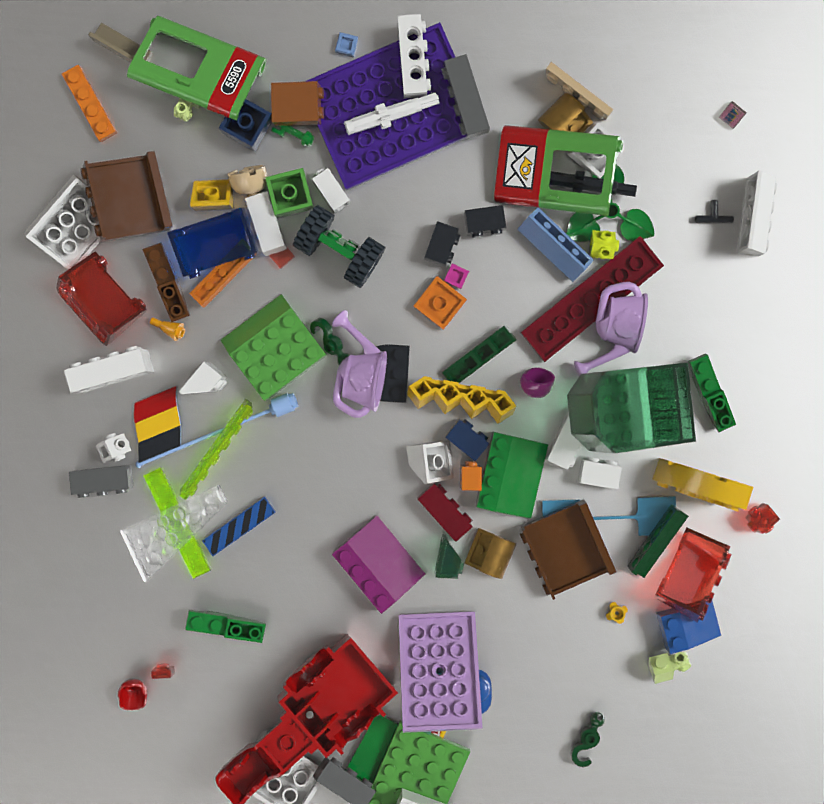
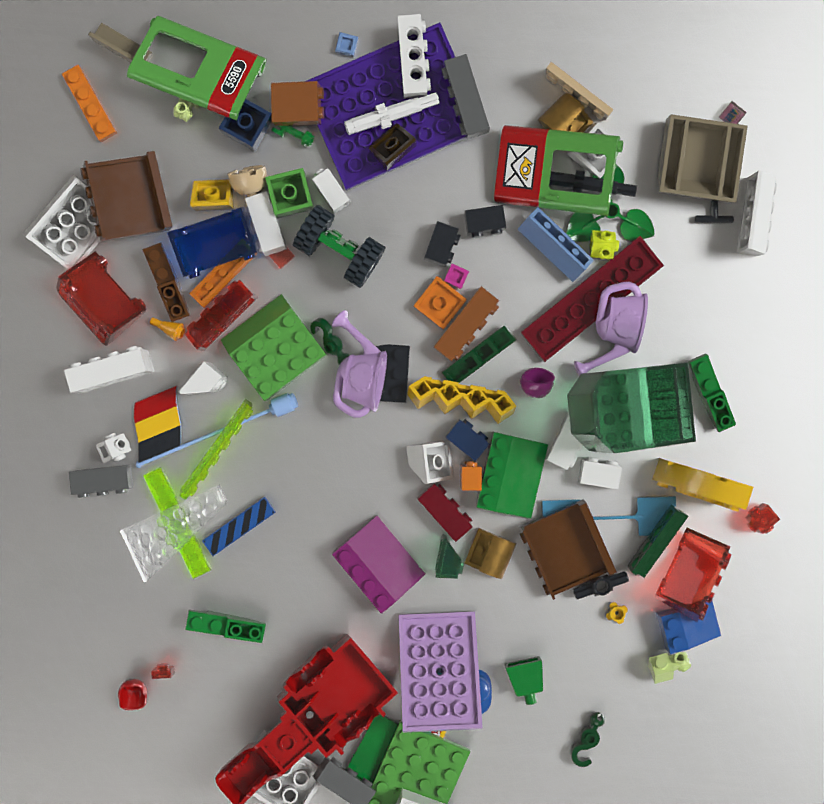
none -> clear red slope [185,280,258,351]
none -> dark brown slope [368,123,417,171]
none -> dark orange brick [433,286,500,361]
none -> green torso [504,656,543,705]
none -> black axle [573,571,629,599]
none -> dark tan slope [657,114,748,203]

